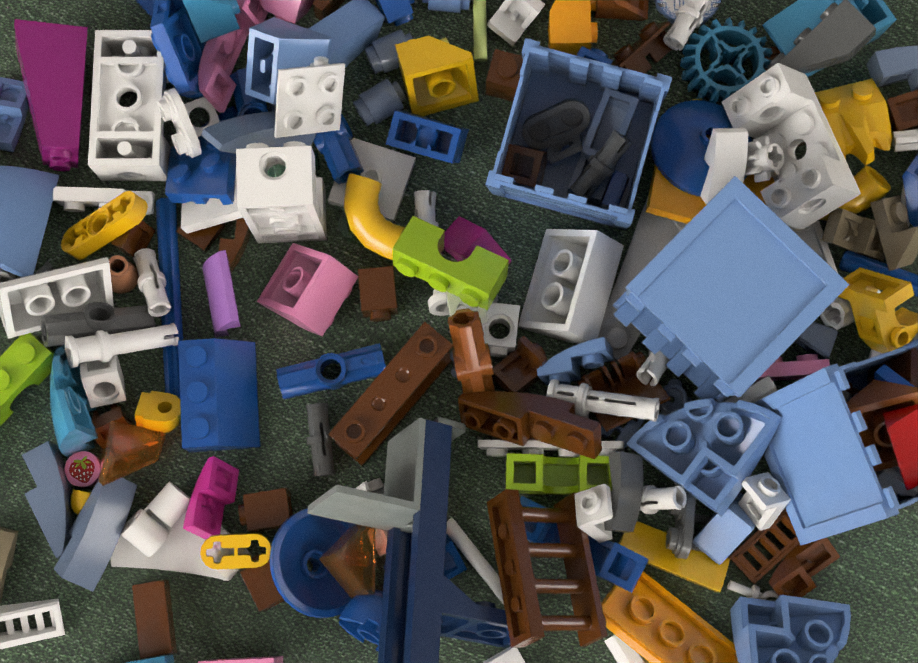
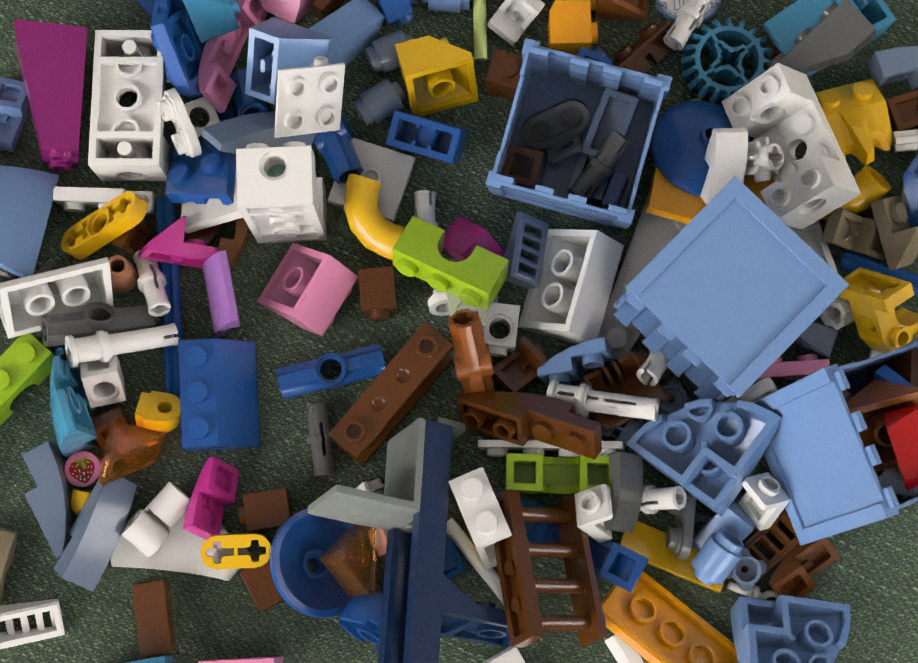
none -> dark pink slope [138,215,218,269]
none -> white panel [448,467,512,570]
none -> sand blue slope [503,211,549,289]
none -> medium blue brick [691,529,744,585]
none -> sand blue plate [727,547,767,591]

